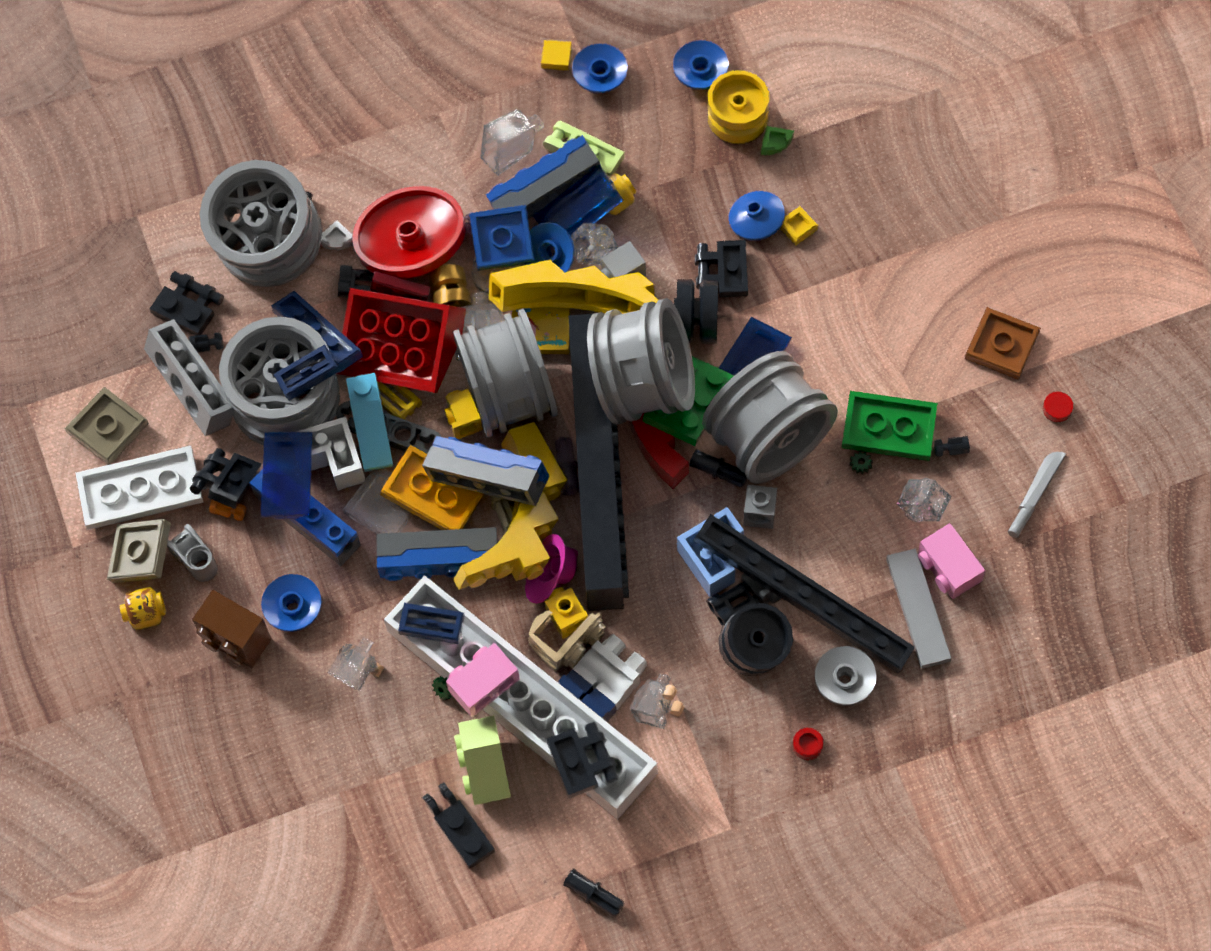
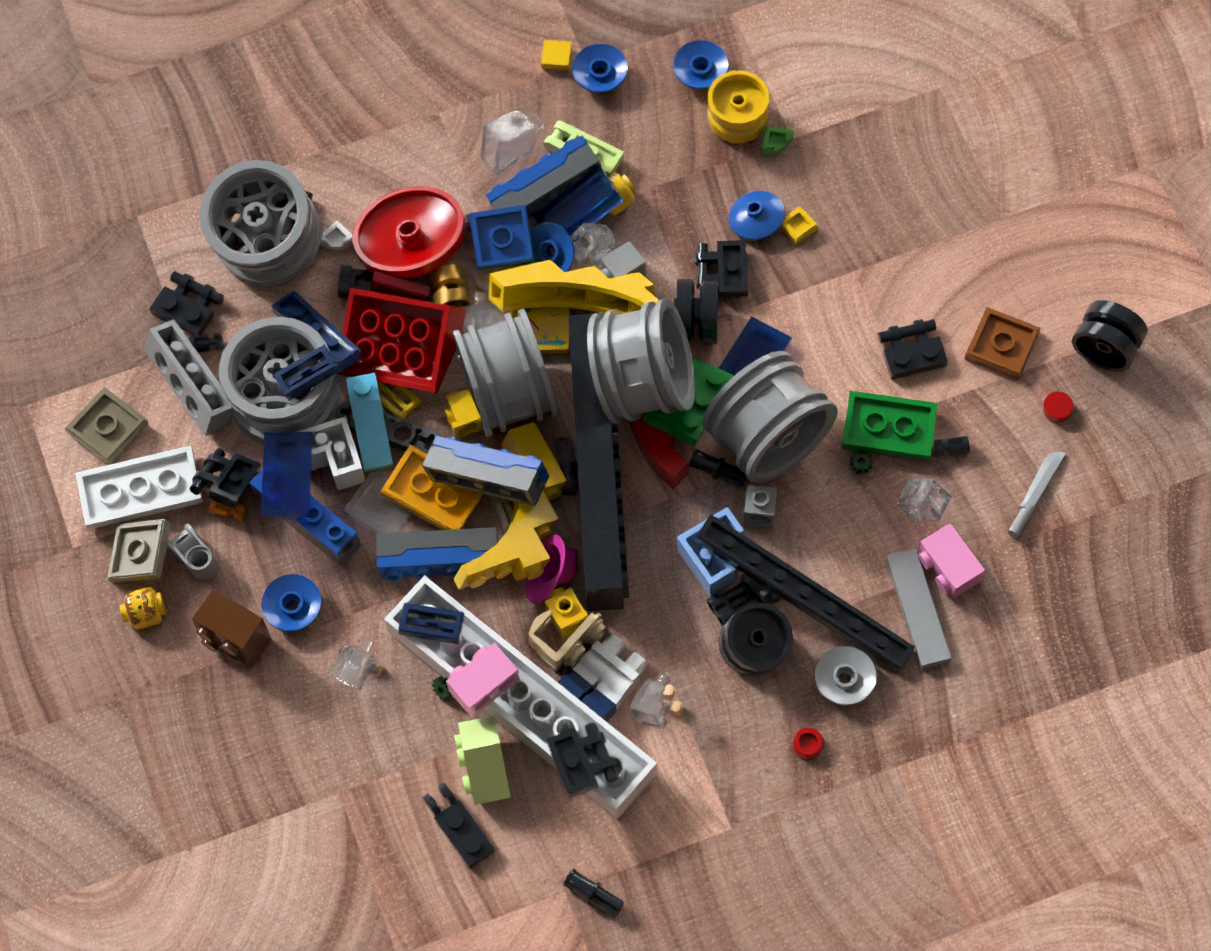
none -> black plate [877,319,948,380]
none -> black wheel [1071,300,1148,372]

